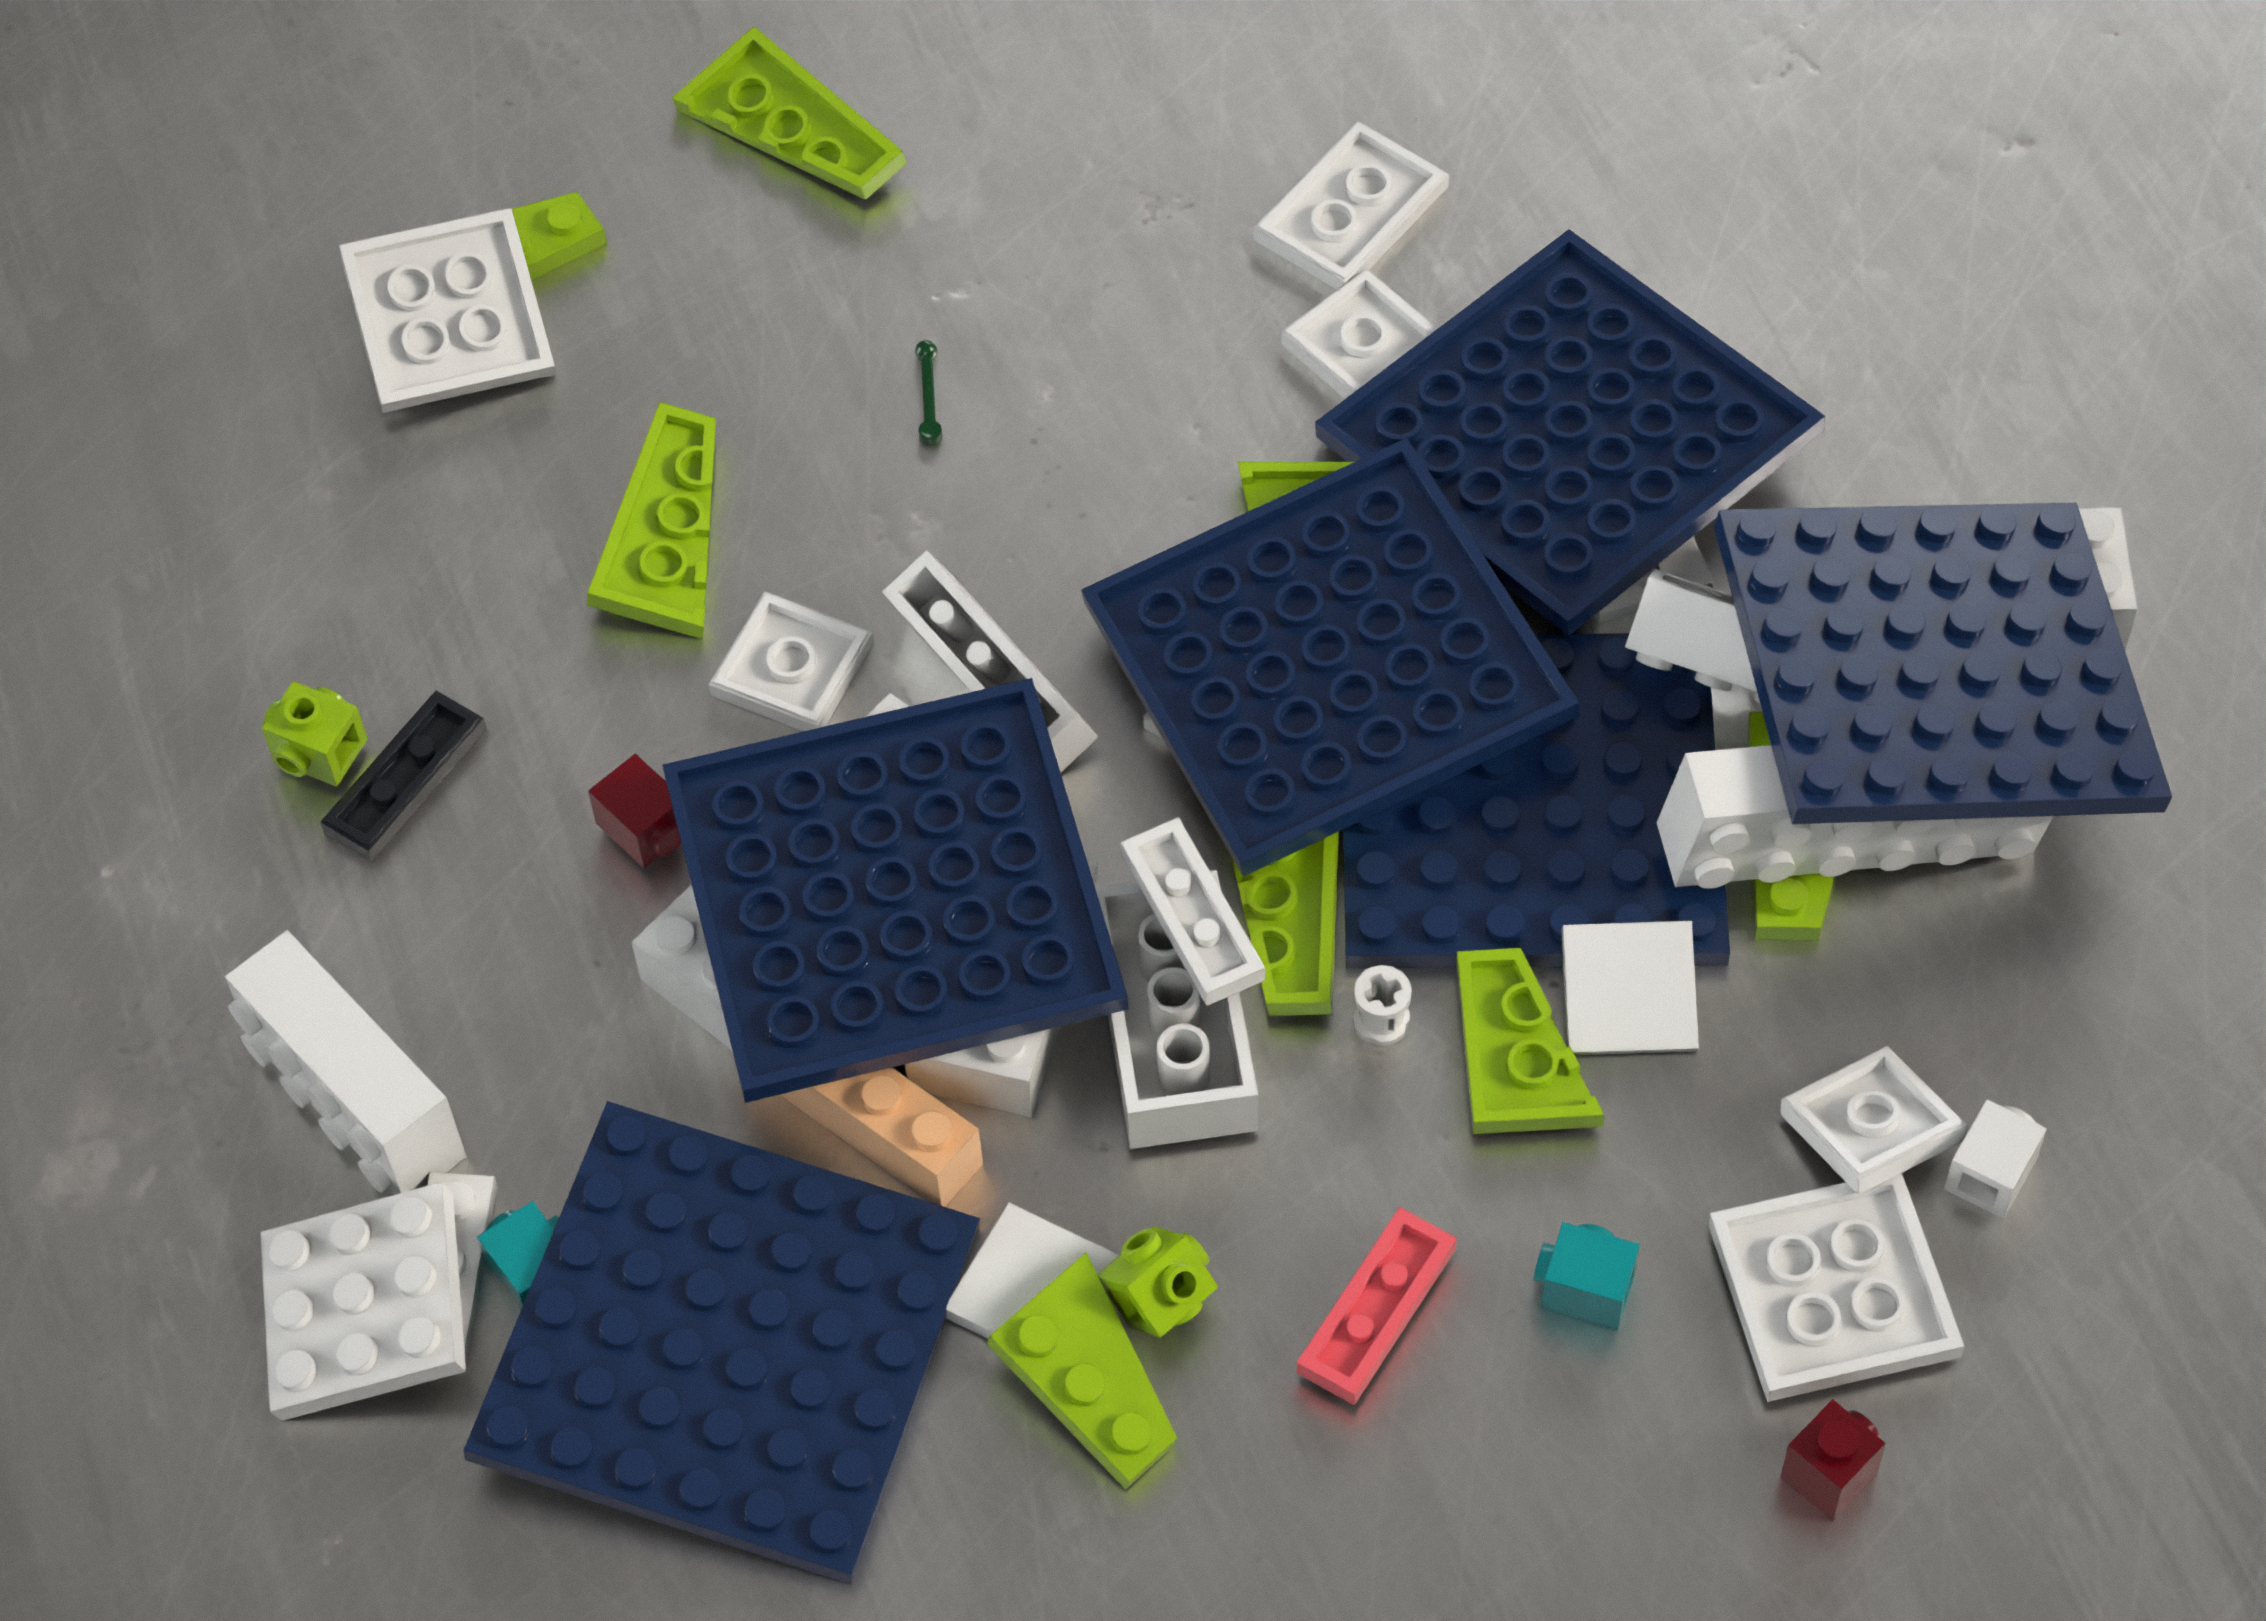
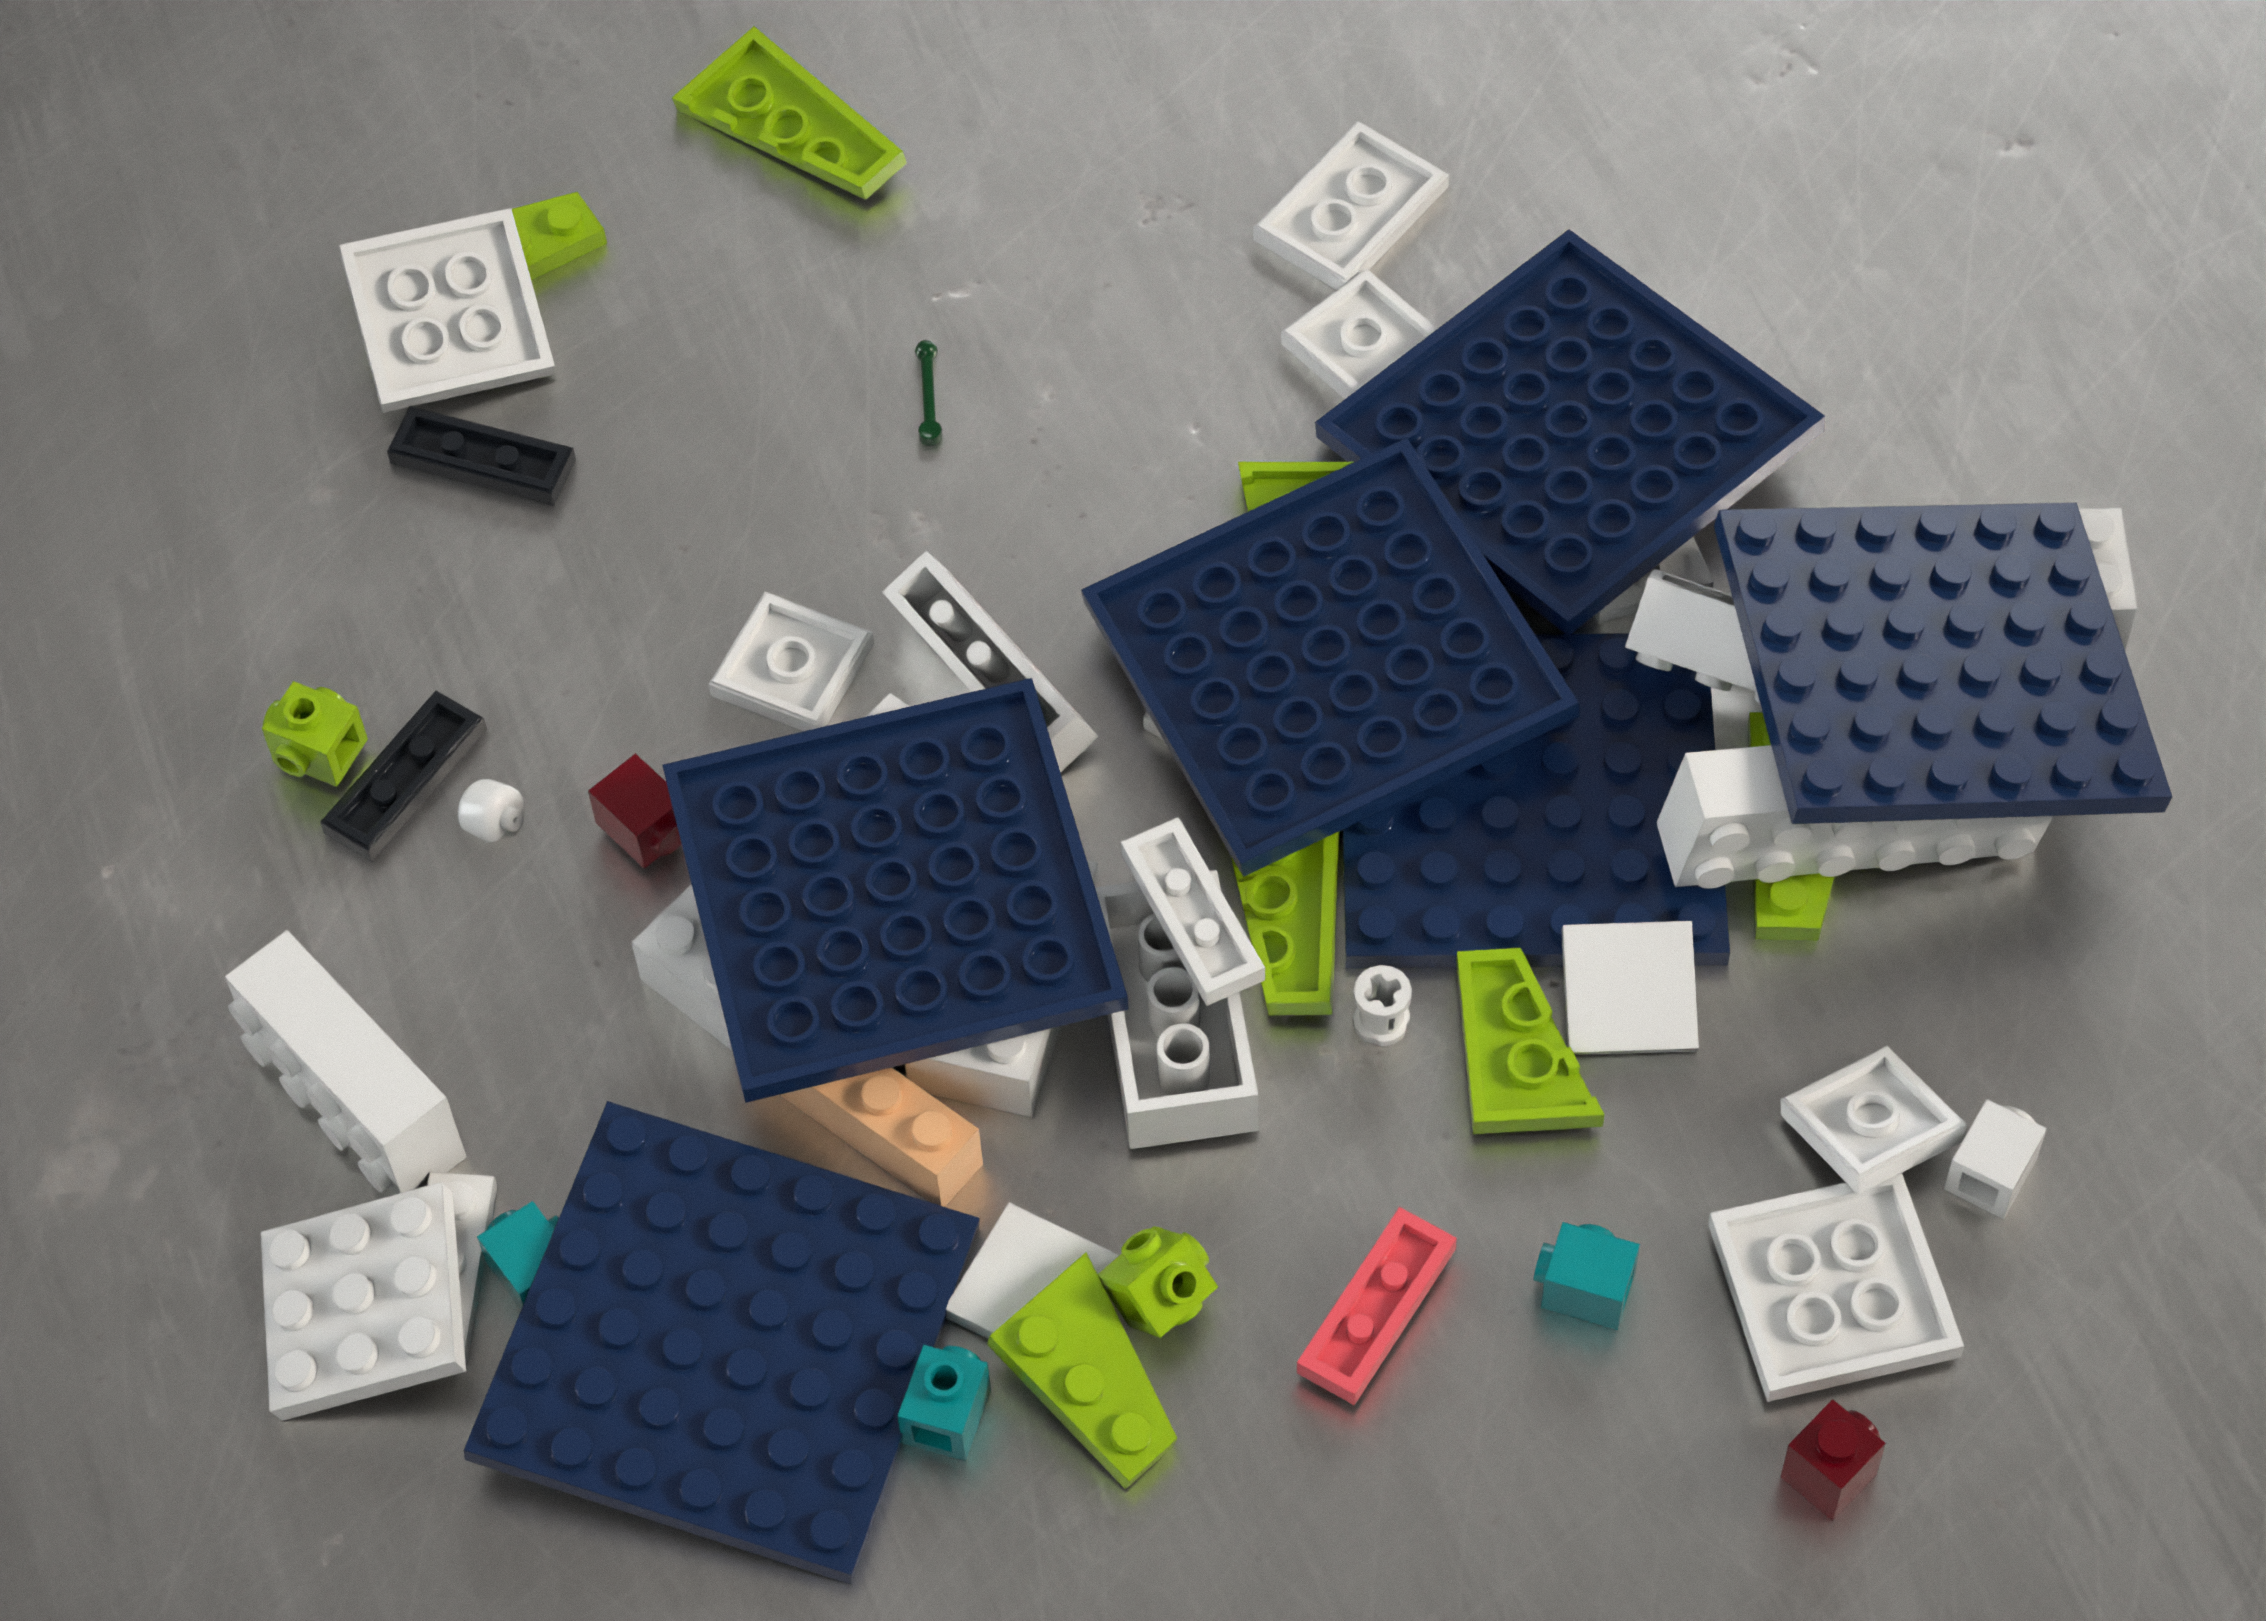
lime wing [587,402,716,639] -> none
none -> black tile [387,406,576,506]
none -> white piece [457,779,525,842]
none -> teal brick [897,1344,991,1461]

